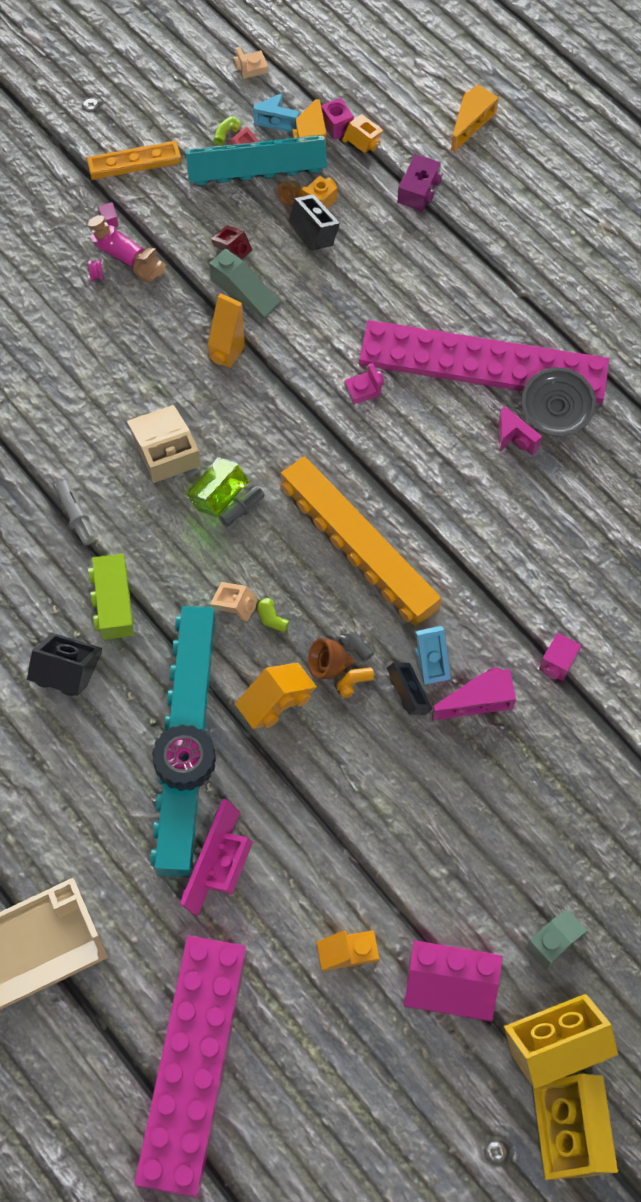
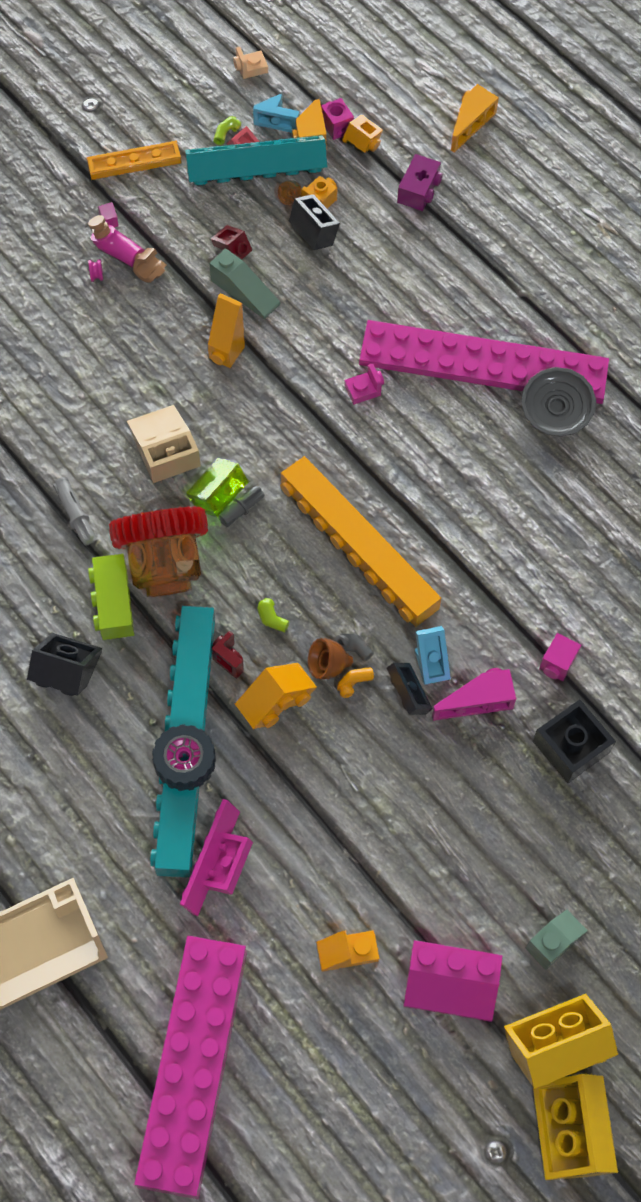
light nougat bracket [210,582,258,622] -> none
dark pink slope [498,406,542,455] -> none
none -> piece [109,506,208,597]
none -> dark red bracket [212,631,244,679]
none -> black brick [533,699,616,783]

